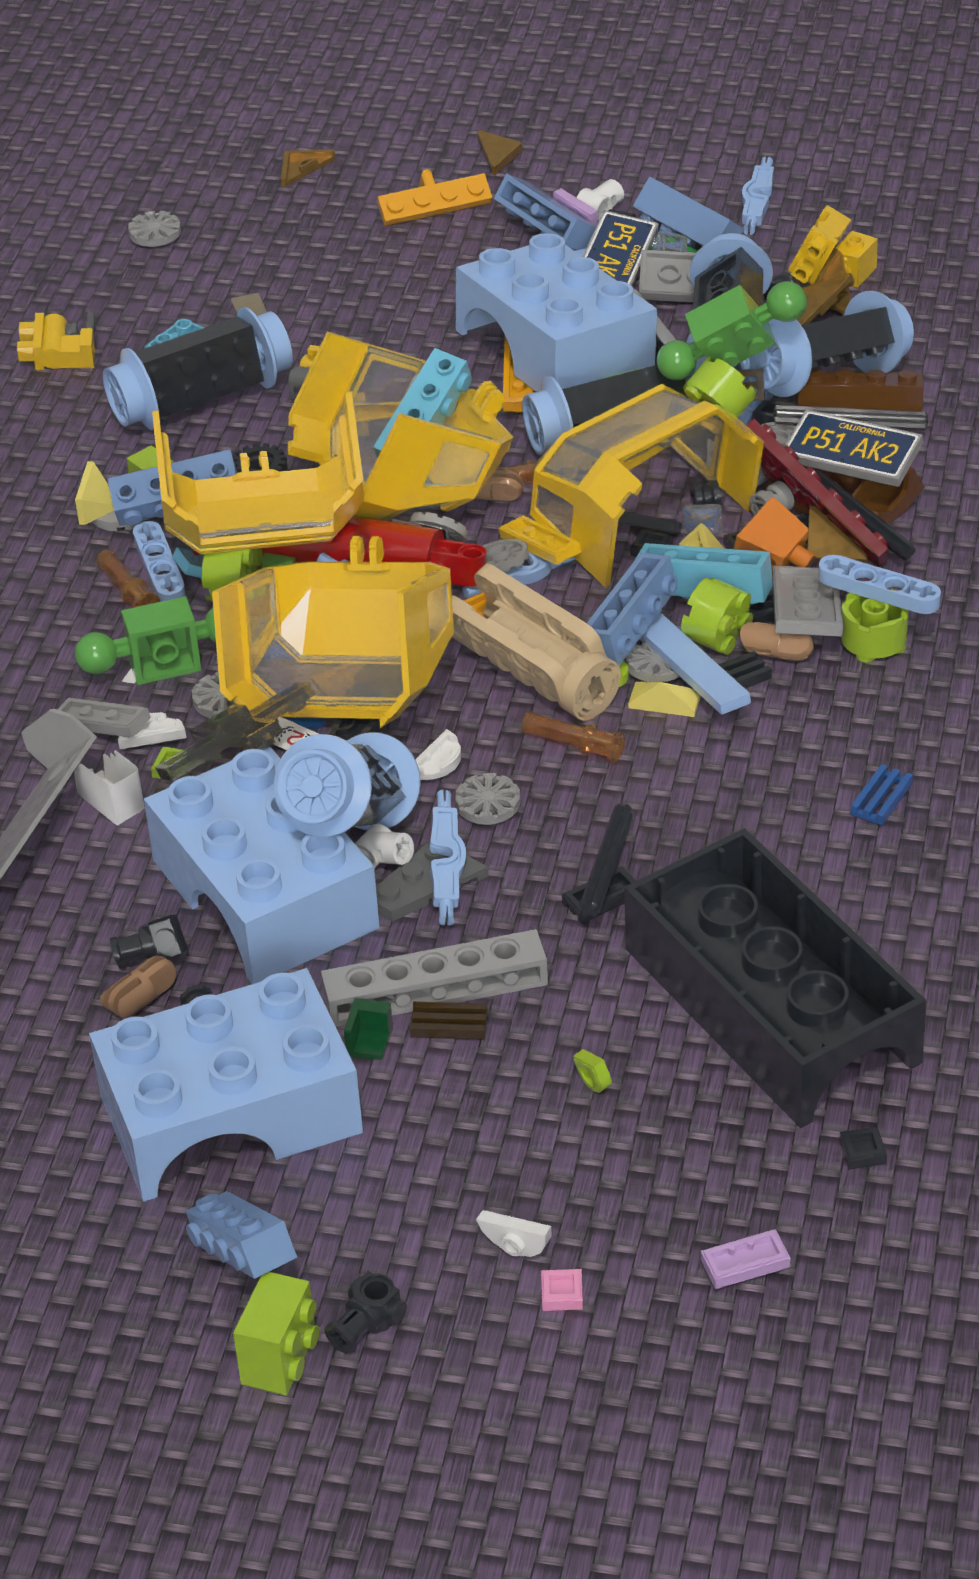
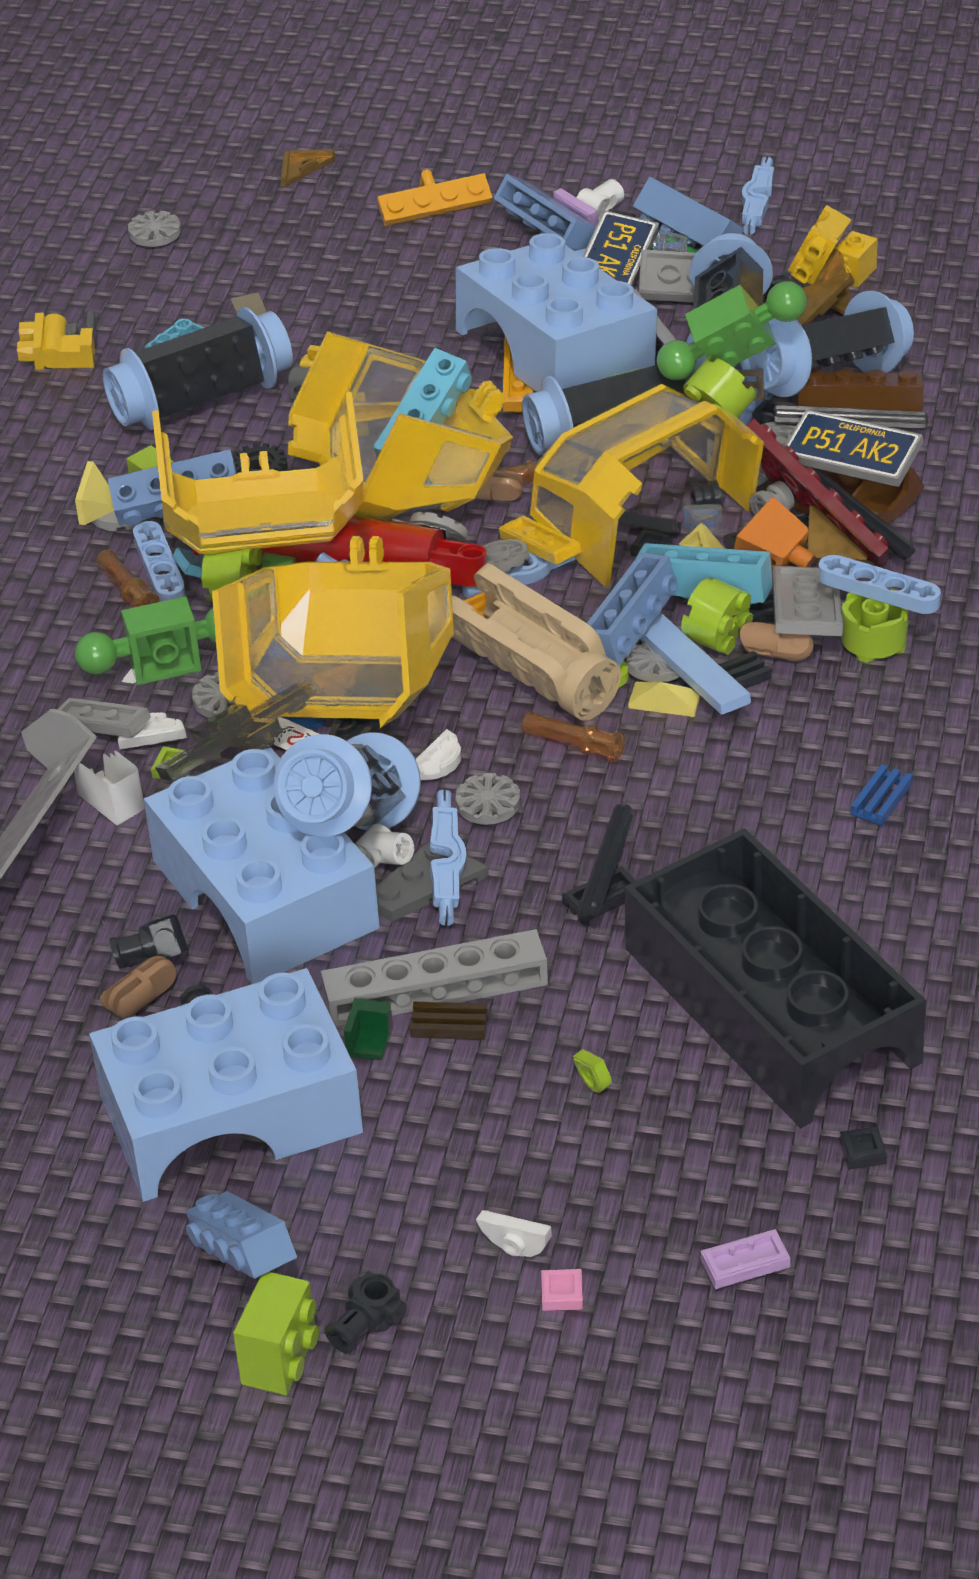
pearl gold tile [477,130,523,175] -> none

